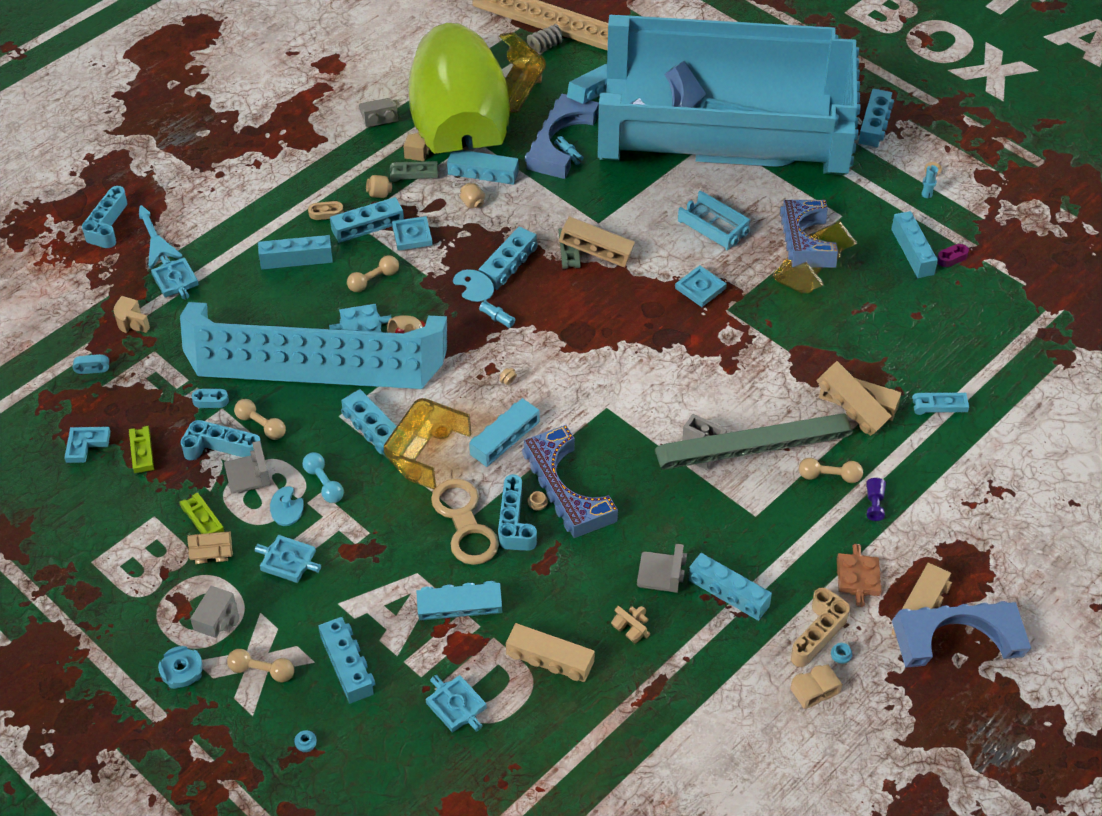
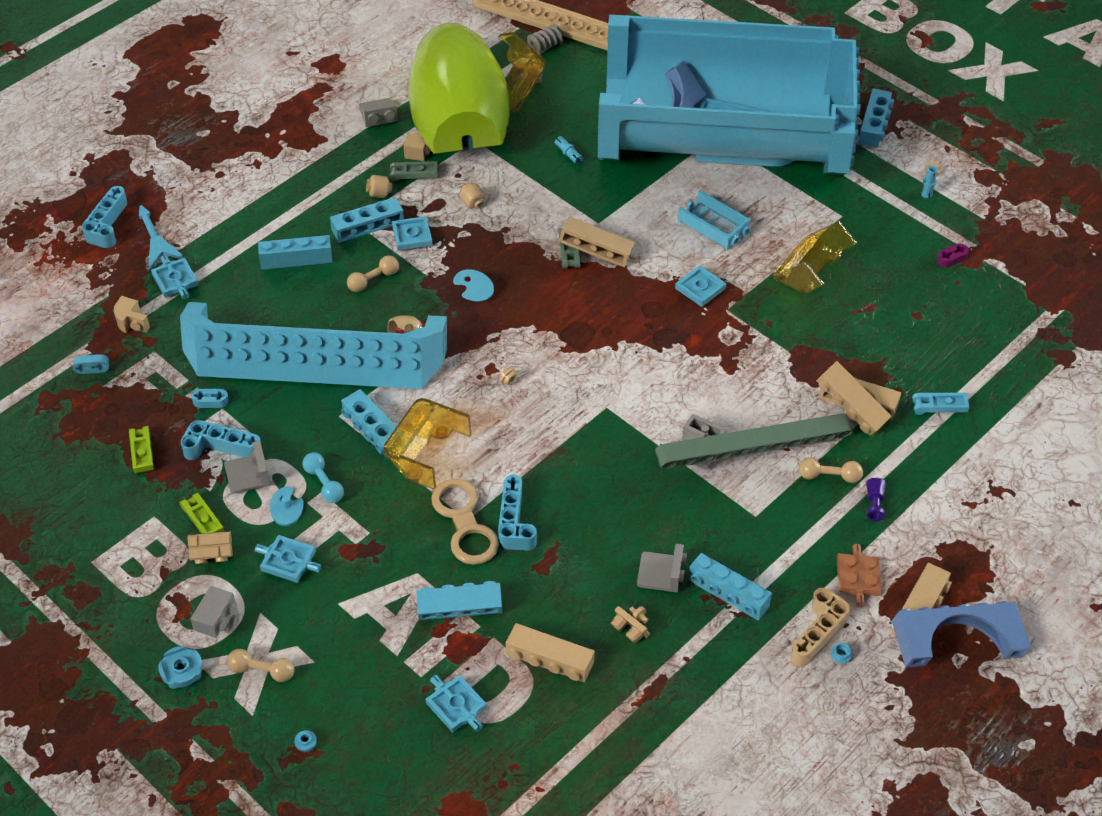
medium azure plate [65,427,111,463] -> none
tan piece [234,399,286,440] -> none
tan plate [308,201,344,220] -> none
medium azure brick [318,617,375,704] -> none
medium azure plate [329,304,391,332] -> none
medium azure brick [447,150,519,185] -> none
medium azure brick [469,398,540,467] -> none
medium azure brick [479,227,538,290] -> none
medium azure pin [479,300,515,328] -> none
medium blue arch [522,425,618,538] -> none
medium blue arch [525,94,599,179] -> none
tan plate [528,491,548,510] -> none
medium azure brick [567,64,607,104] -> none
medium blue arch [780,200,838,268] -> none
tan brick [790,664,843,709] -> none
medium azure brick [891,211,938,278] -> none

